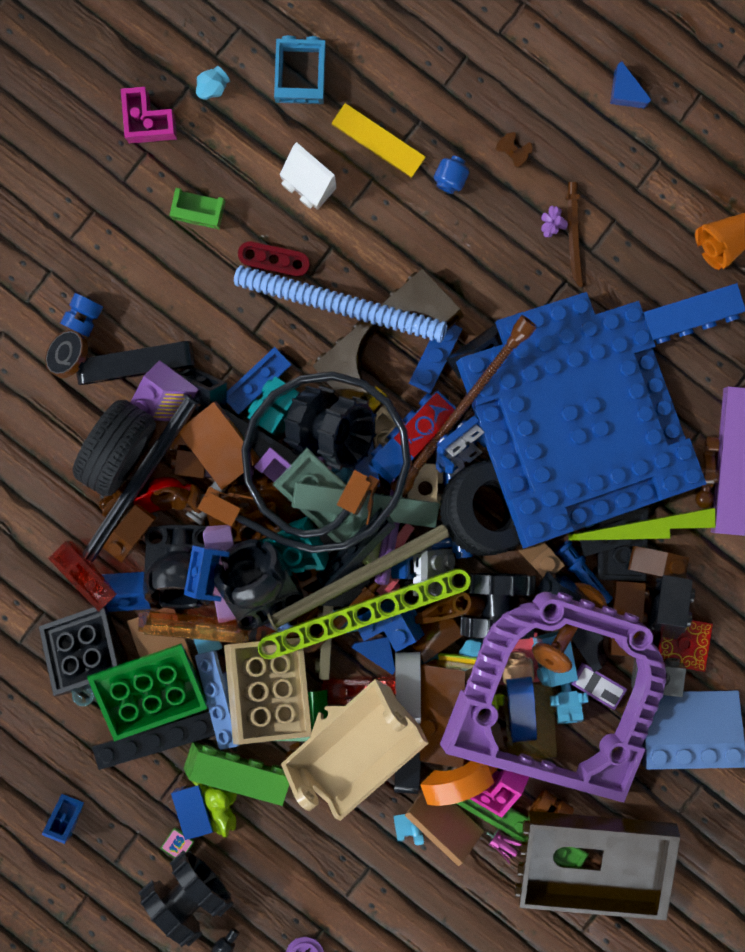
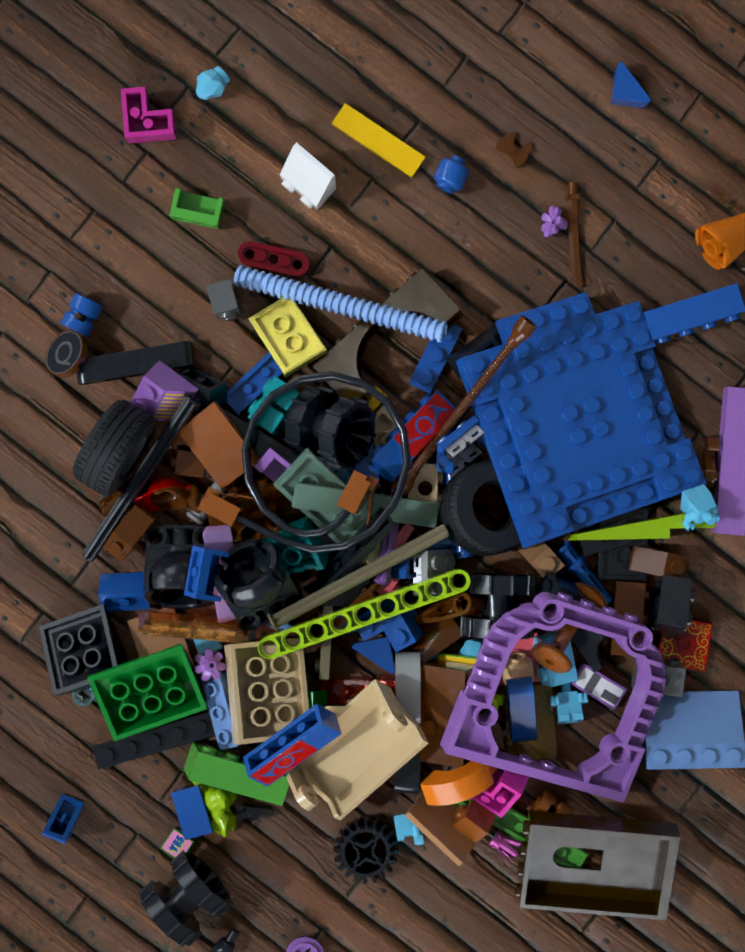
clear red slope [48,541,117,612] -> none
dark azure window [274,35,326,104] -> none
none -> medium lavender plant [194,649,226,681]
none -> dark grey brick [206,279,242,322]
none -> black bar [234,804,275,822]
none -> blue brick [243,704,342,787]
none -> light yellow tile [248,297,327,377]
none -> black gear [333,817,399,884]
none -> dark orange brick [452,799,496,843]
none -> medium azure piece [680,484,720,531]

